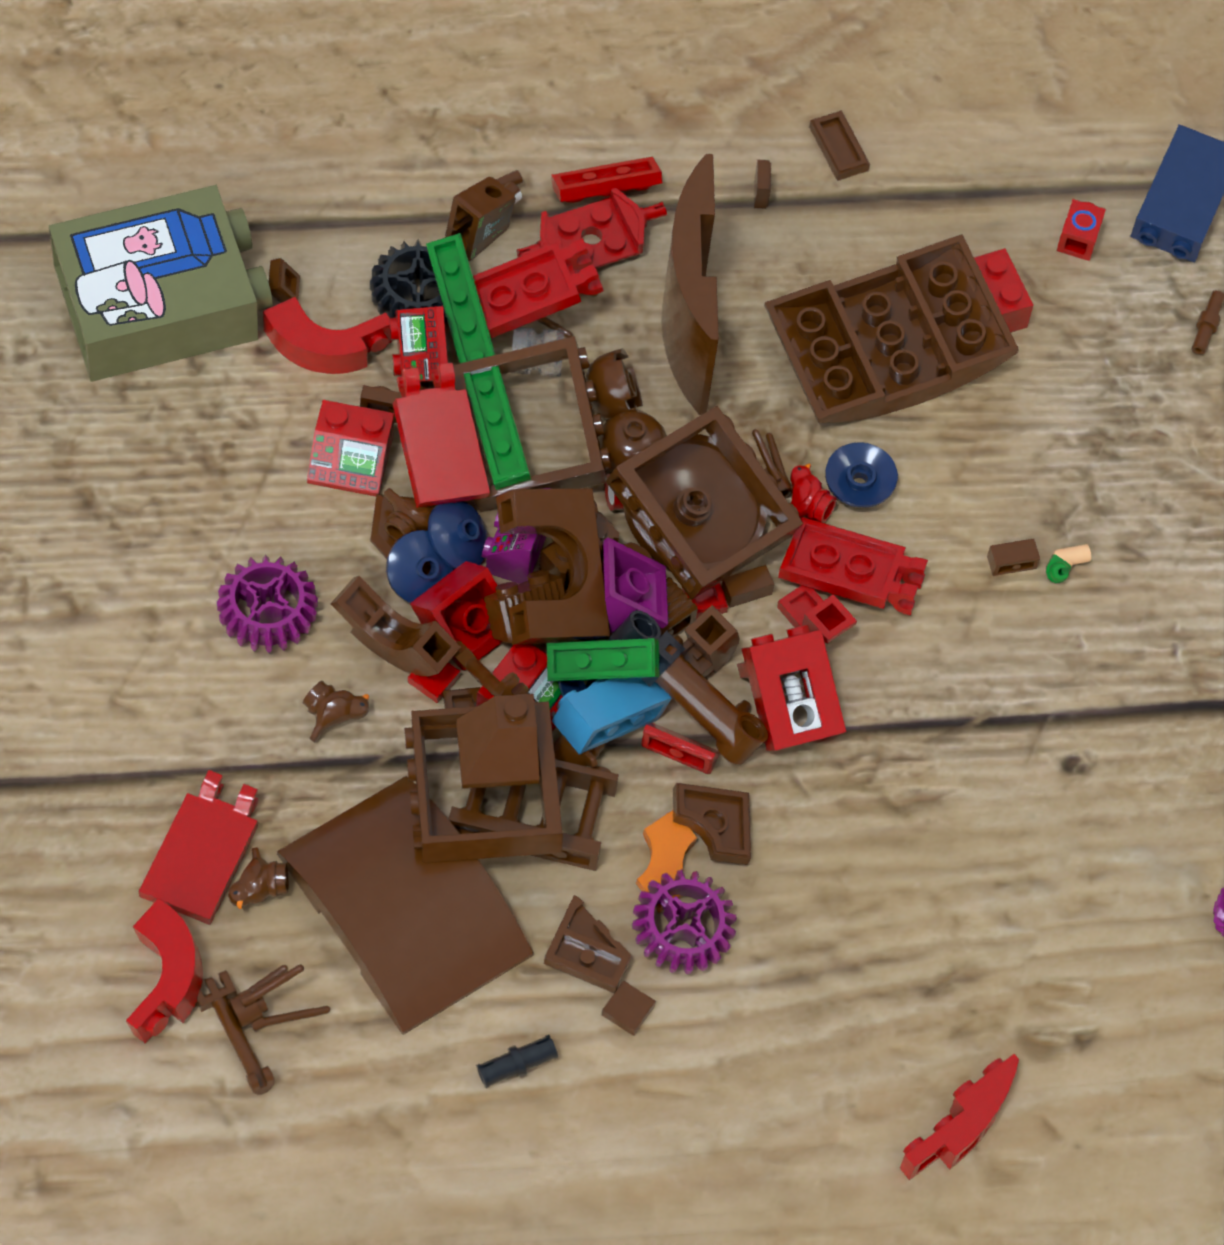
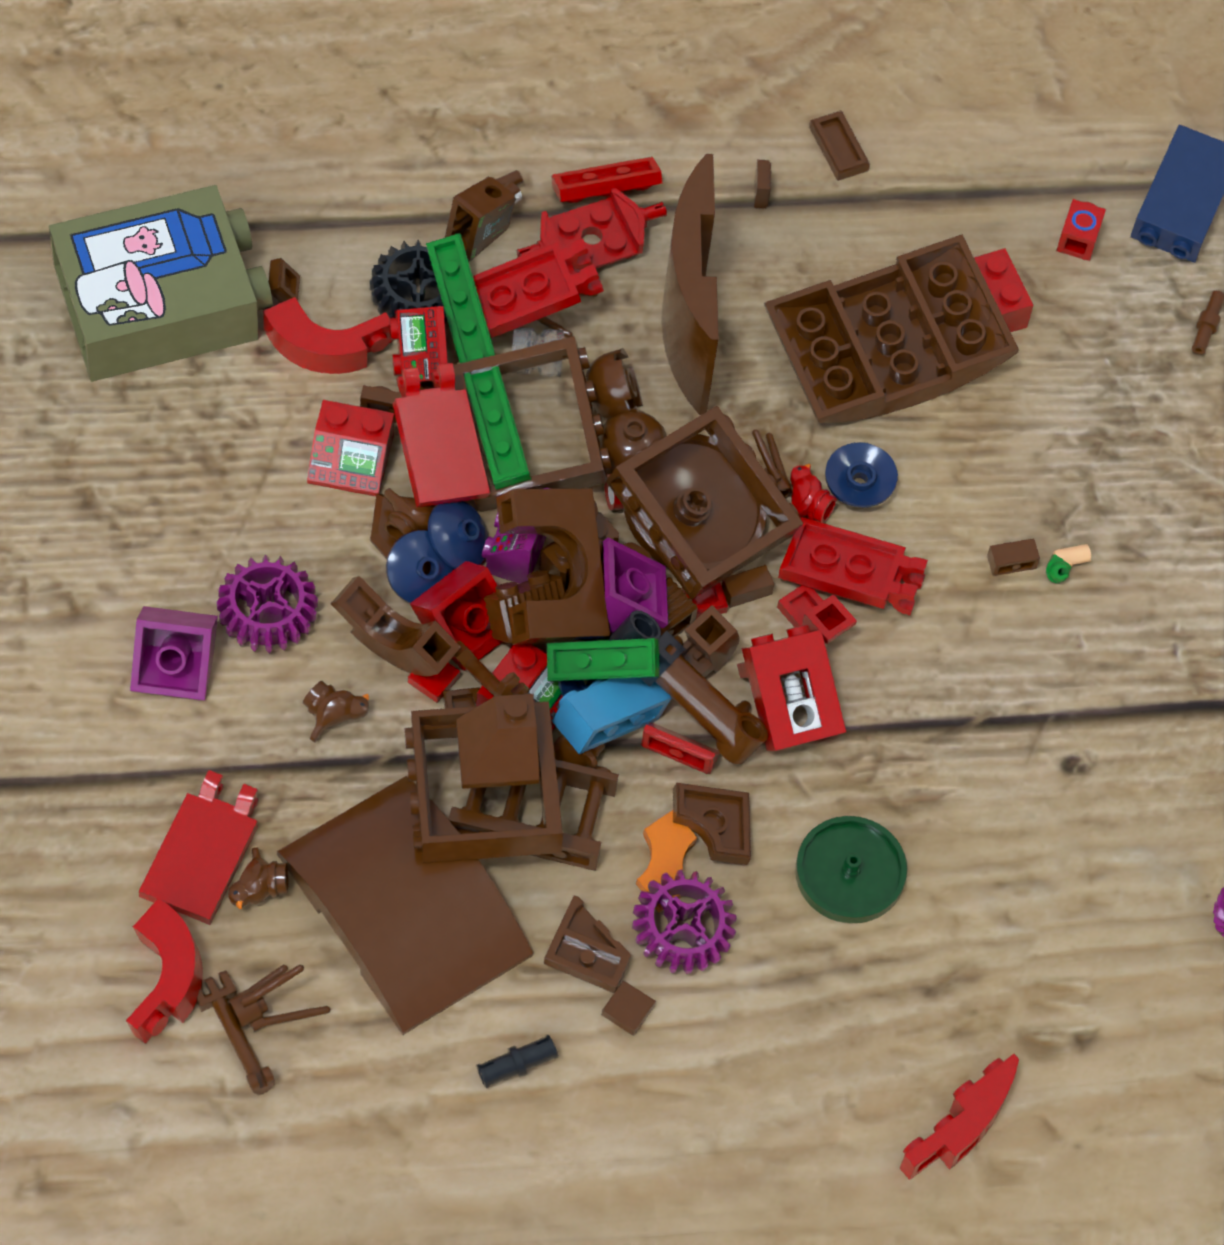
none -> magenta slope [130,606,218,701]
none -> dark green piece [795,816,907,923]

